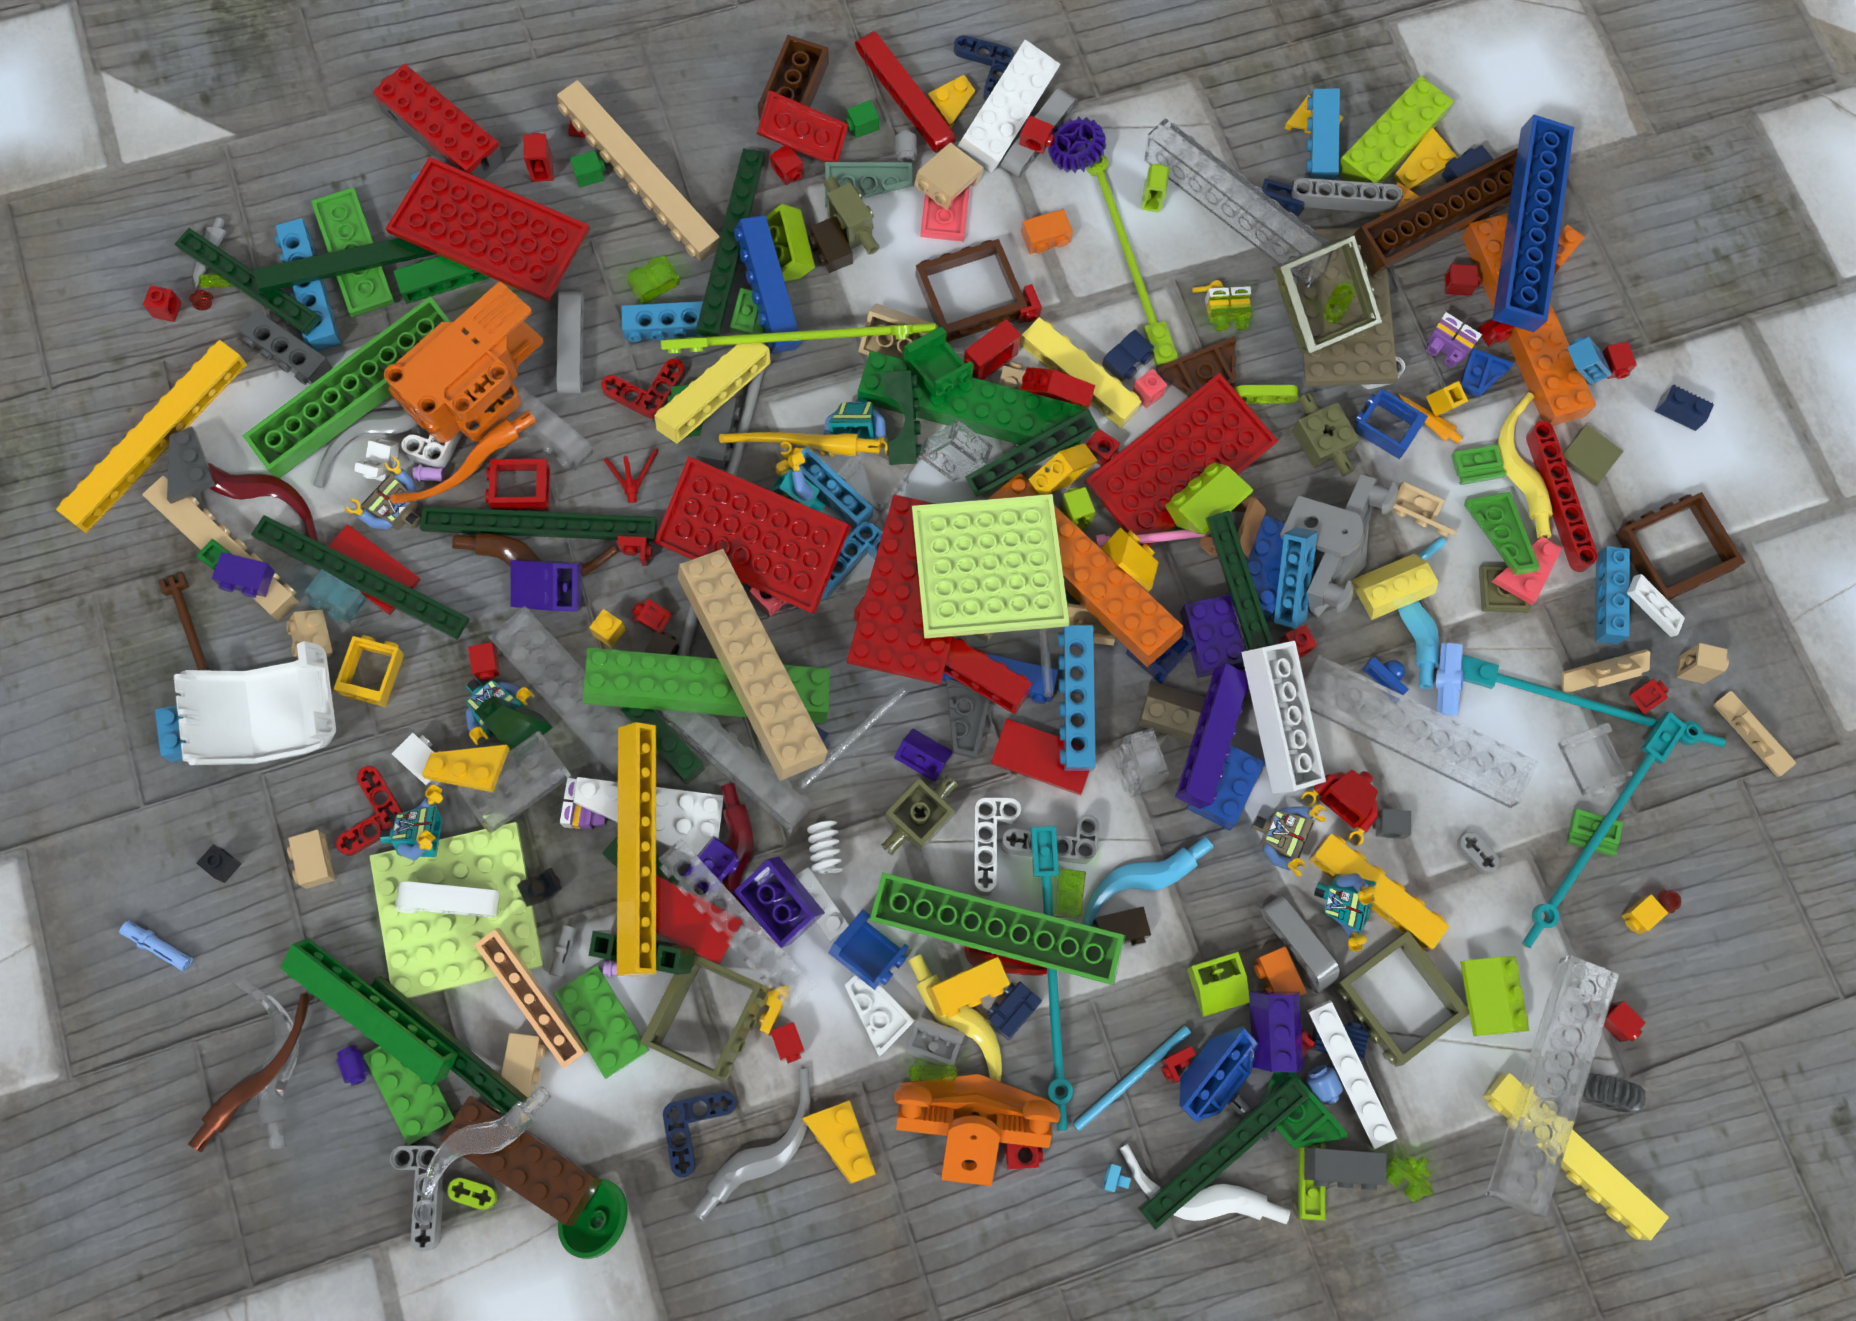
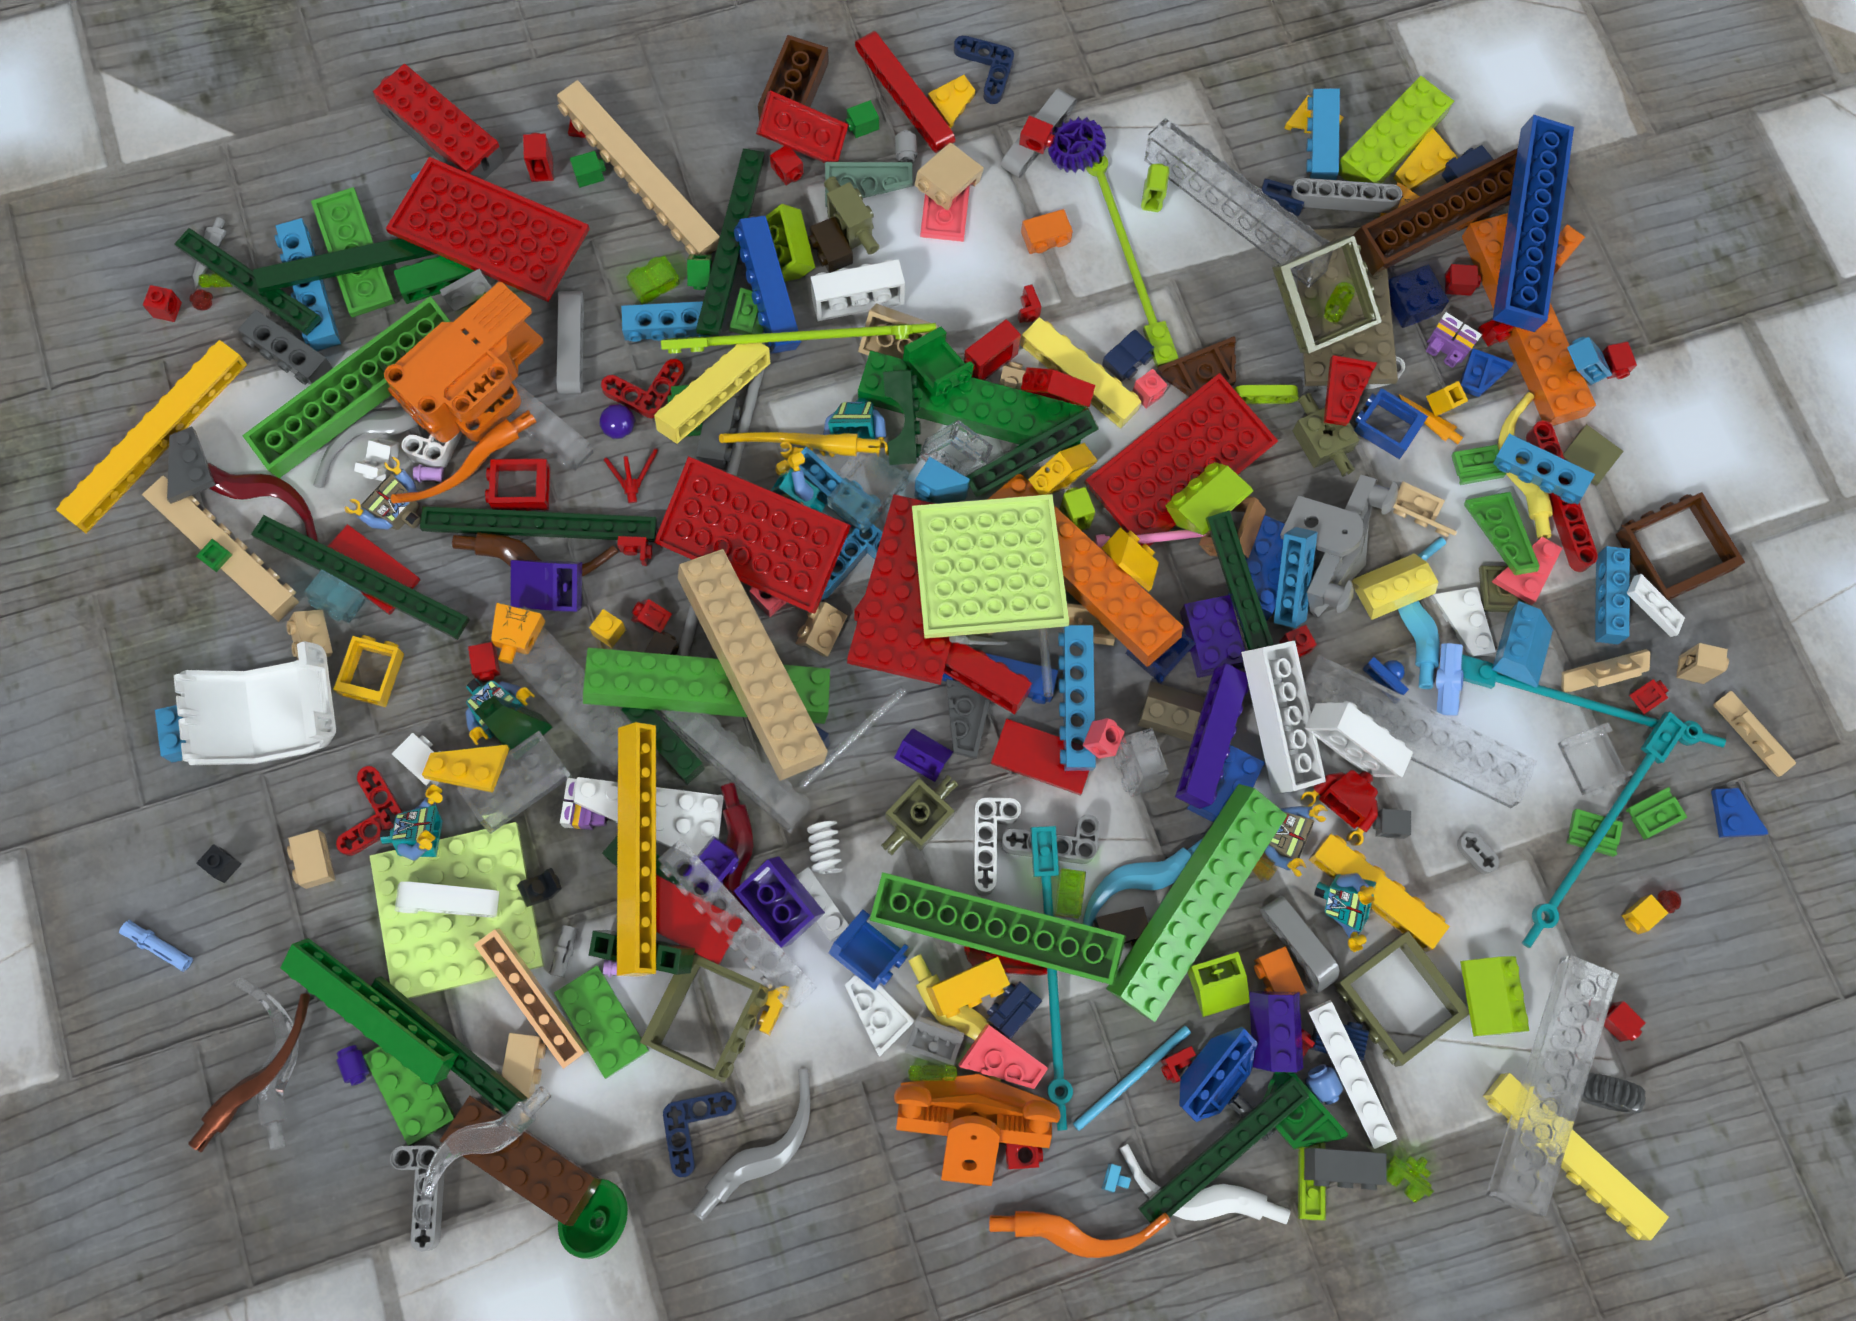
reddish brown hinge [159,571,209,670] -> none
dark purple brick [212,552,275,598] -> none
lime beam [447,1178,498,1210] -> none
red brick [770,1022,805,1064] -> none
yellow wing [801,1100,876,1184] -> none
reddish brown window [915,239,1027,342] -> none
white brick [957,40,1060,173] -> none
red brick [1086,429,1121,467] -> none
yellow hand [1192,280,1224,297] -> none
clear neon green hips [1205,286,1253,332] -> none
dark blue brick [1655,385,1714,431] -> none
none -> light grey bracket [440,268,492,311]
none -> light orange torso [491,603,545,664]
none -> dark purple hair [599,404,636,439]
none -> green brick [687,254,712,290]
none -> tan bracket [796,602,847,657]
none -> white brick [811,259,905,321]
none -> clear light blue brick [827,477,882,534]
none -> dark azure slope [914,457,970,504]
none -> light grey bar [949,635,1008,645]
none -> coral wing [958,1024,1048,1089]
none -> orange animal [989,1211,1171,1258]
none -> coral brick [1083,718,1125,759]
none -> bright green brick [1106,784,1287,1022]
none -> clear yellow cone [1252,856,1277,882]
none -> white brick [1305,701,1413,778]
none -> red wing [1324,355,1377,426]
none -> clear blue brick [1388,264,1449,328]
none -> white wing [1430,587,1496,658]
none -> dark azure slope [1492,601,1553,687]
none -> dark azure brick [1493,434,1595,505]
none -> bright green plate [1625,787,1688,840]
none -> blue wing [1711,788,1768,838]

